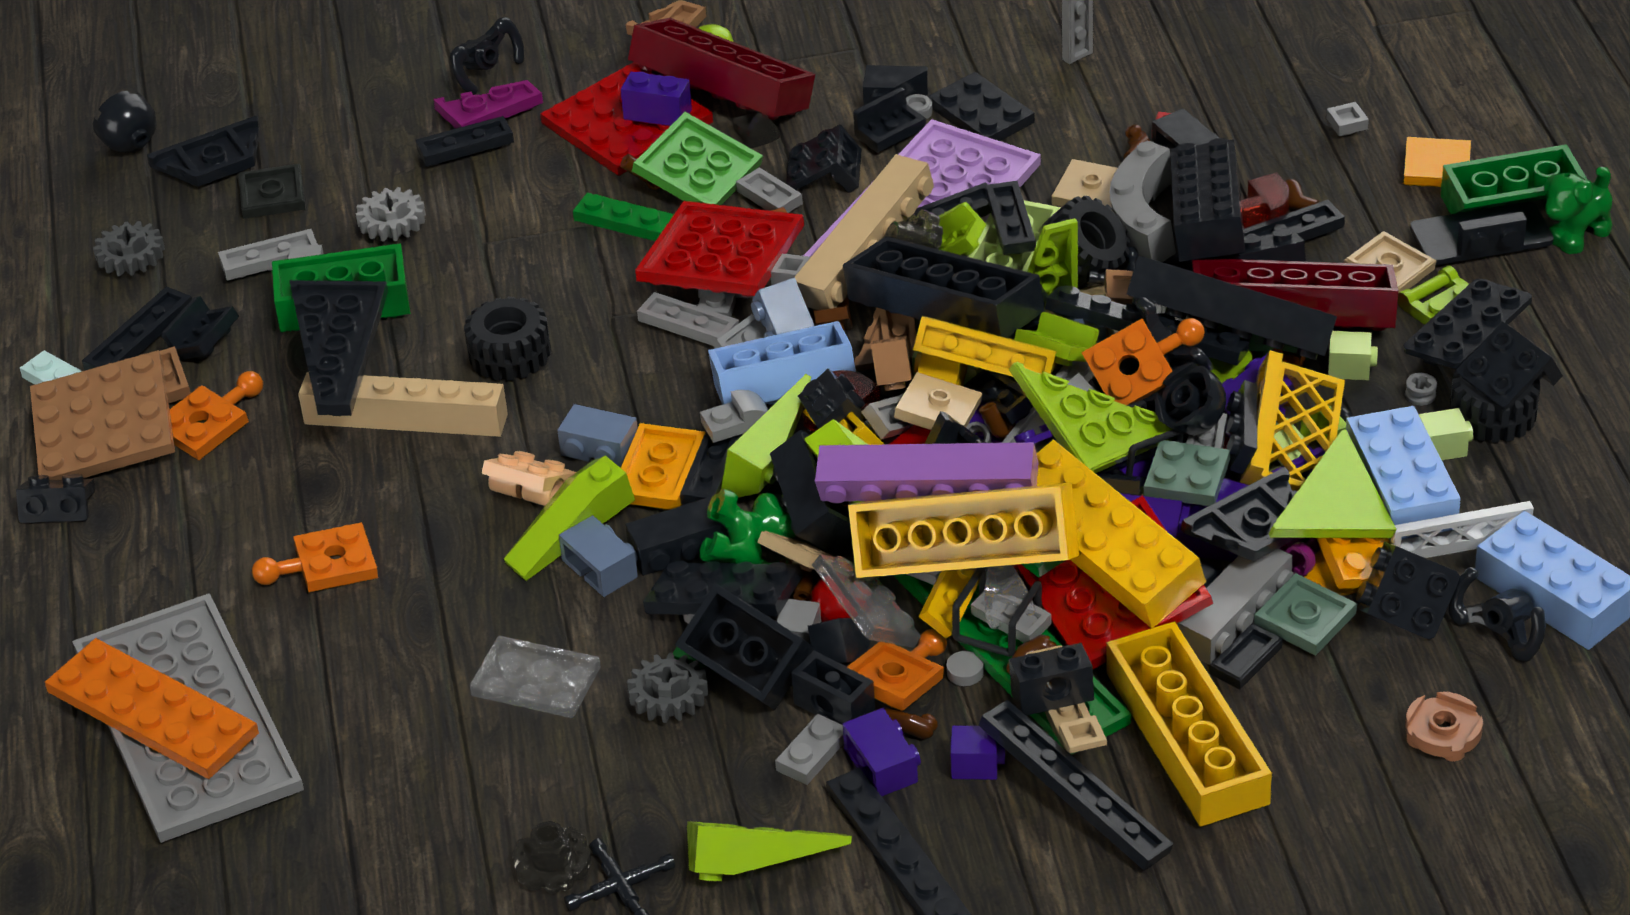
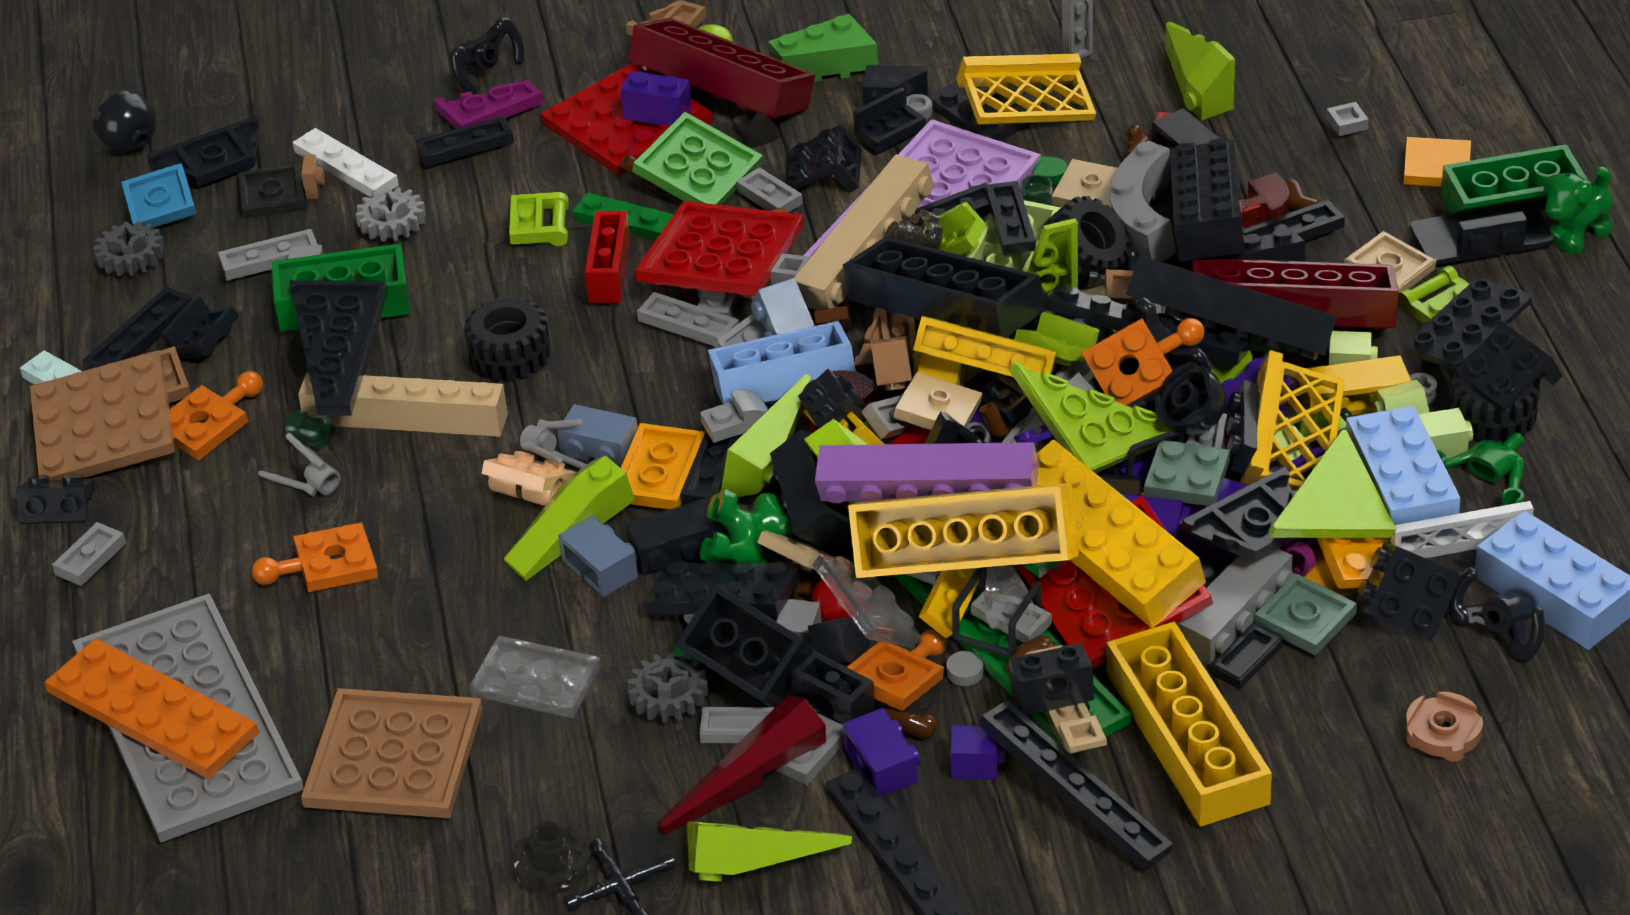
none -> light grey plate [52,522,126,586]
none -> dark azure plate [121,163,197,228]
none -> light grey plant [258,433,341,497]
none -> clear green wheel [285,409,332,449]
none -> white plate [292,128,399,198]
none -> medium nougat plate [301,688,483,818]
none -> medium nougat plate [302,155,325,199]
none -> lime plate [509,192,569,246]
none -> light grey plant [520,419,587,469]
none -> red brick [585,211,630,303]
none -> dark red wedge [657,695,827,836]
none -> light grey tile [700,707,775,743]
none -> bright green wedge [768,14,878,82]
none -> yellow fence [956,54,1096,124]
none -> clear green wheel [1021,174,1052,206]
none -> green tile [1033,156,1067,185]
none -> lime wedge [1165,22,1235,121]
none -> yellow brick [1299,355,1411,416]
none -> yellowish green brick [1374,380,1429,415]
none -> green piece [1437,432,1524,506]

